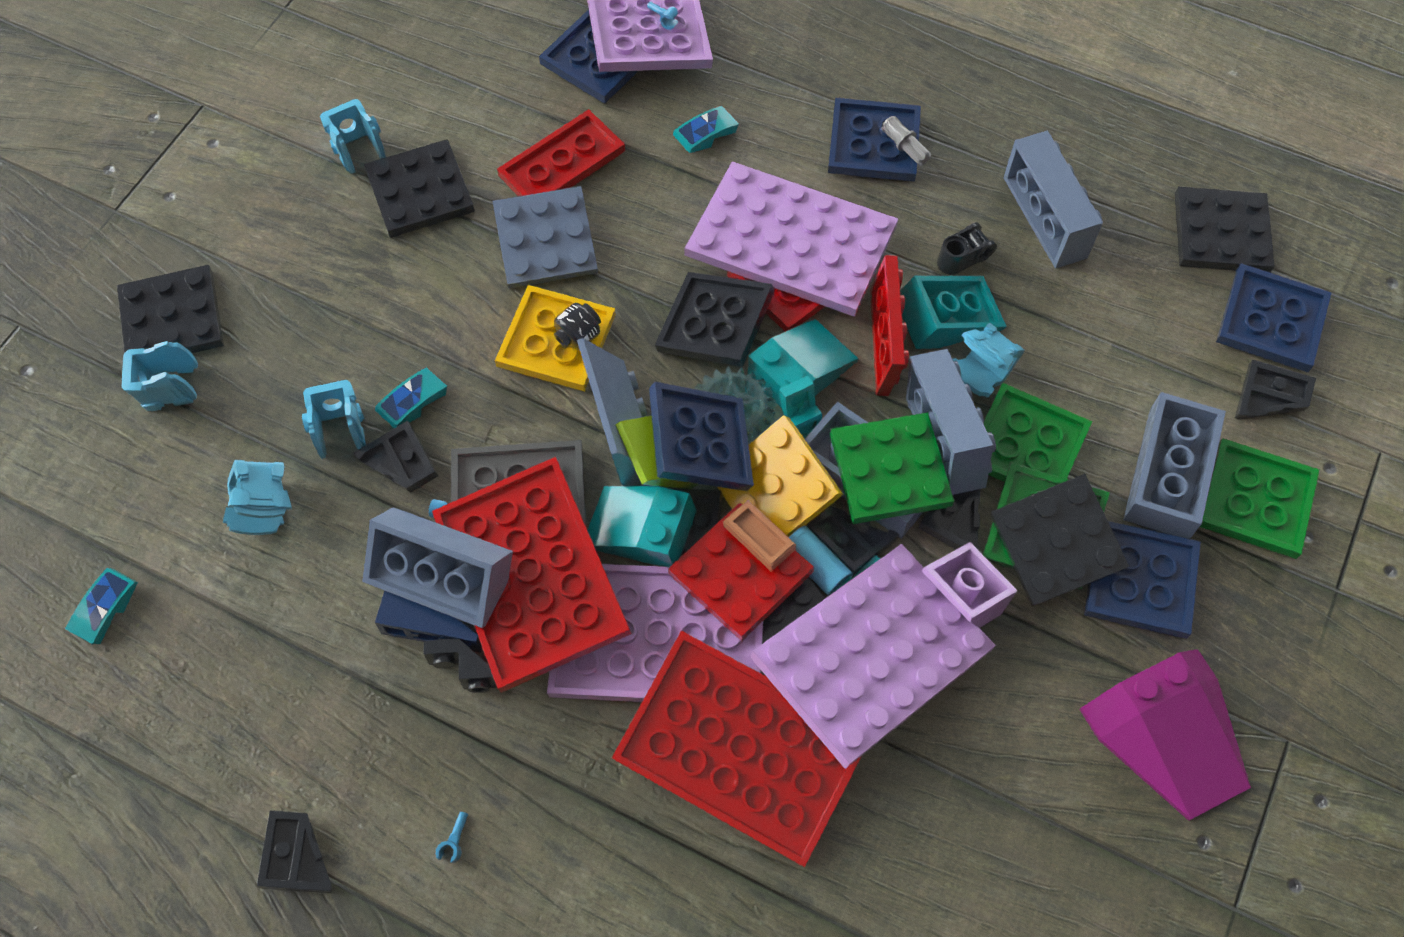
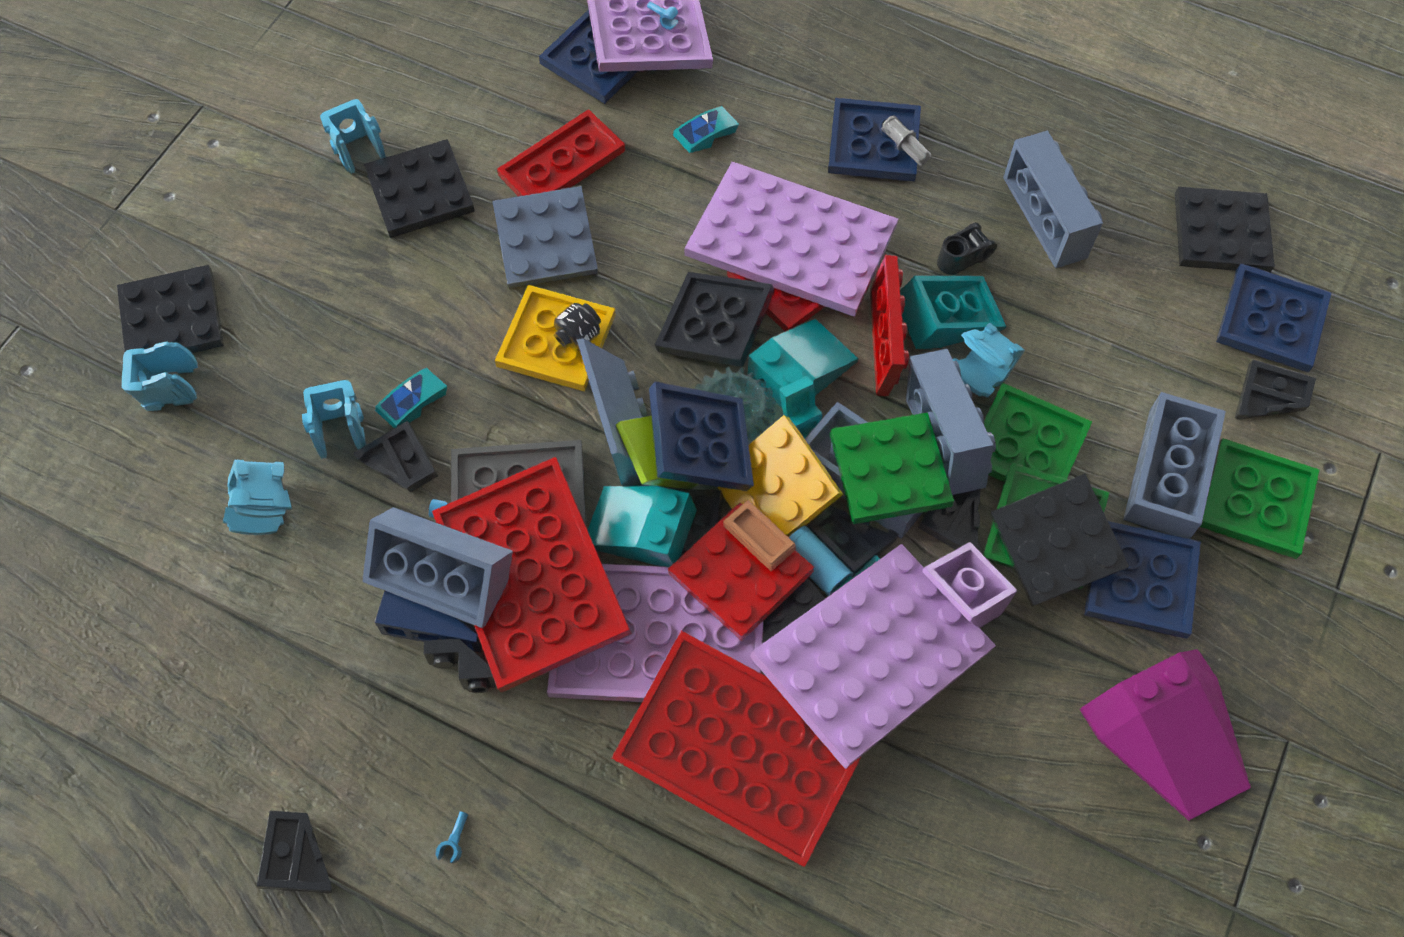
slope [65,568,138,644] -> none

